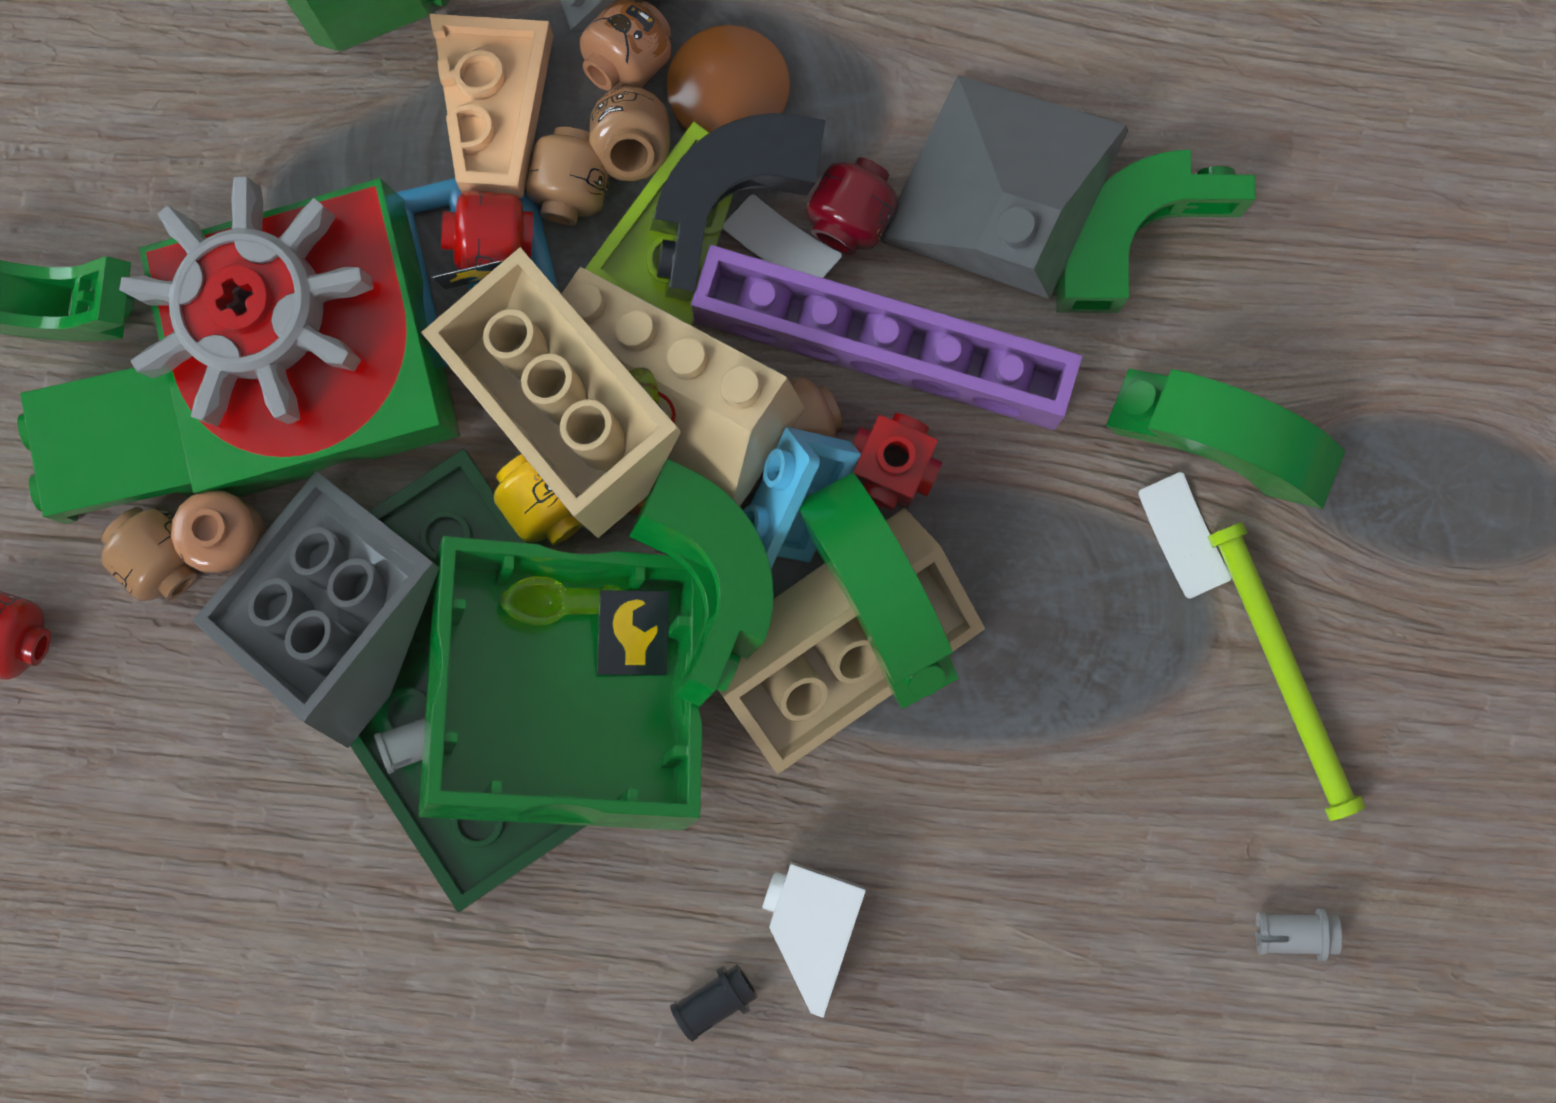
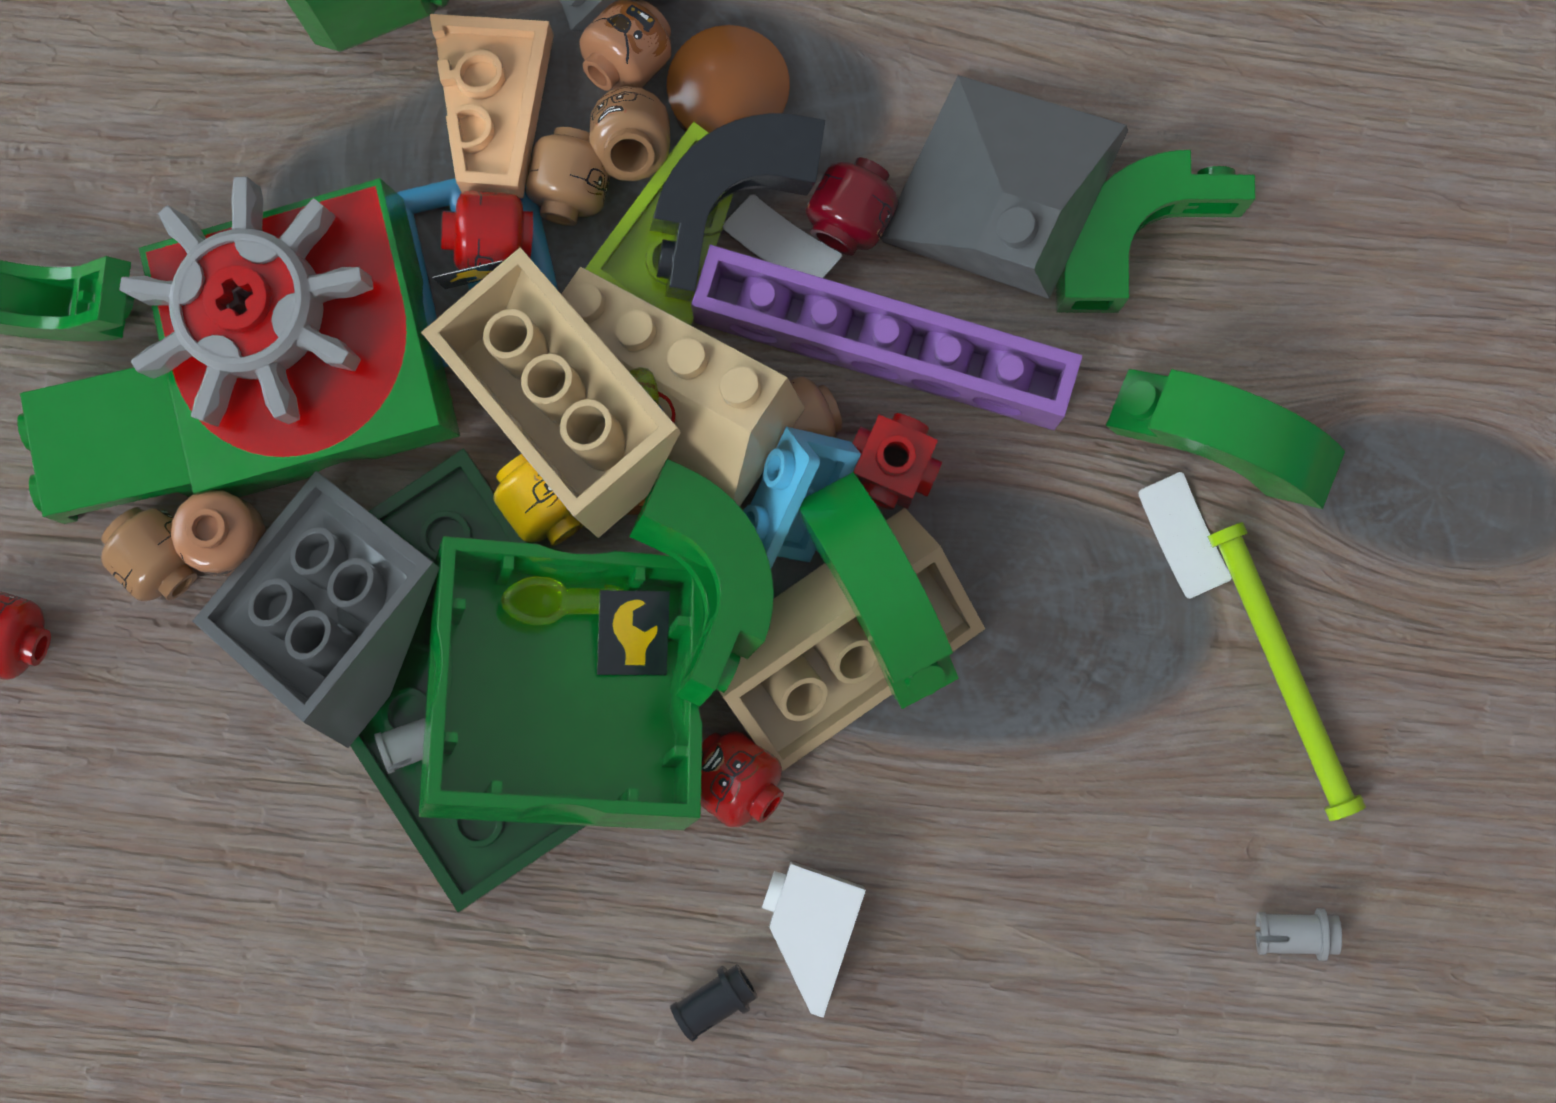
none -> red head [701,731,784,827]

